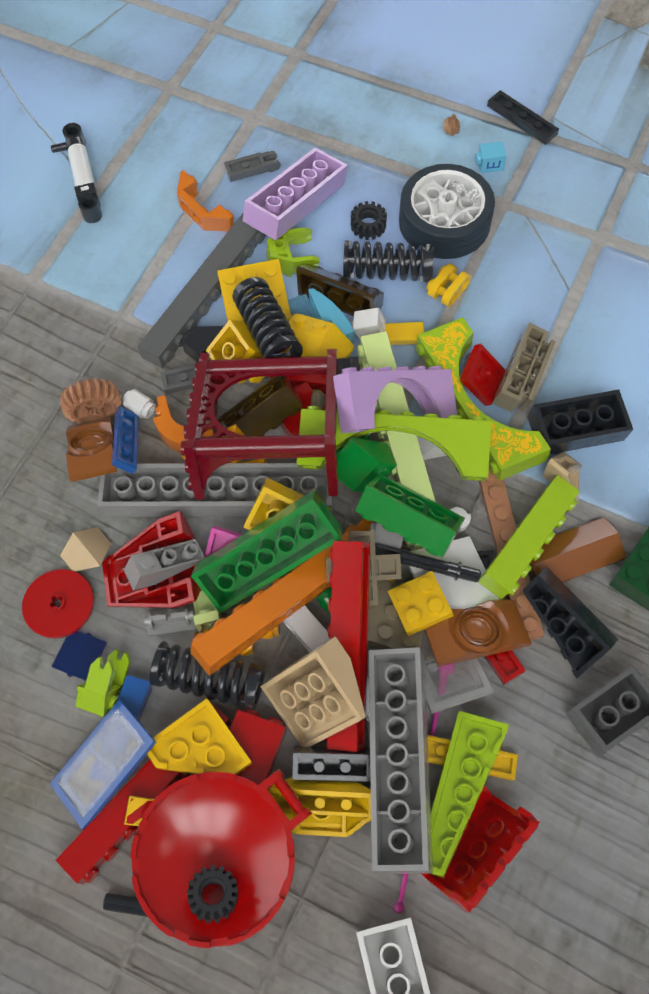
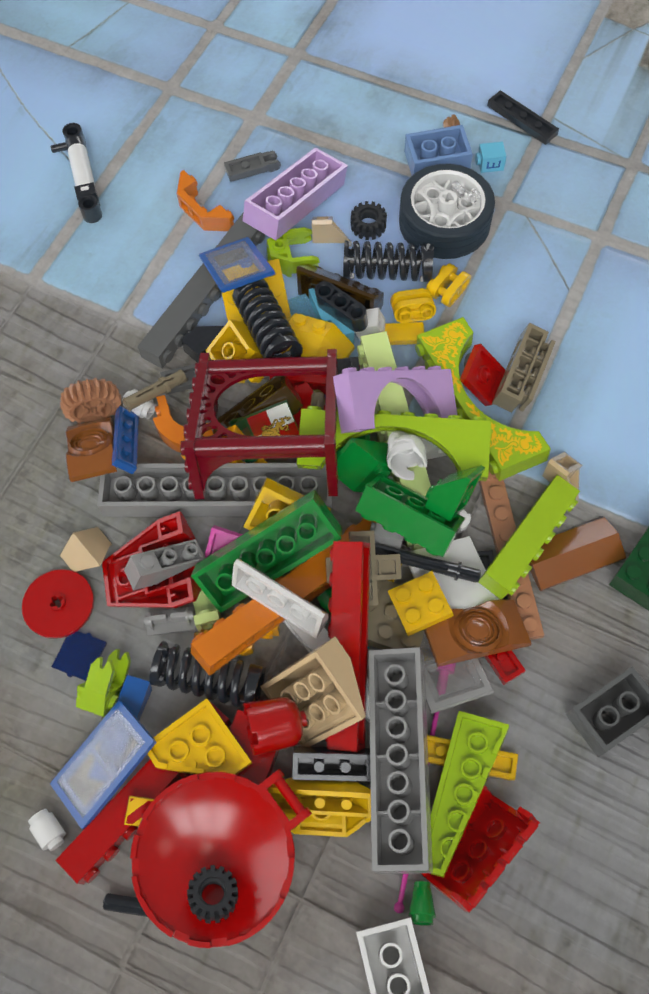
black wedge [522,567,619,679] -> none
black brick [527,389,633,455] -> none
none -> white brick [28,809,66,851]
none -> dark tan pin [123,369,187,411]
none -> clear door [199,237,275,293]
none -> flag [229,400,299,463]
none -> white slope [232,559,328,638]
none -> red cylinder [243,697,307,757]
none -> tan slope [312,216,350,243]
none -> black beam [315,281,368,332]
none -> white helmet [387,431,428,480]
none -> yellow brick [390,288,436,323]
none -> medium blue brick [404,125,473,175]
none -> green cone [408,881,436,926]
none -> green slope [425,465,485,521]

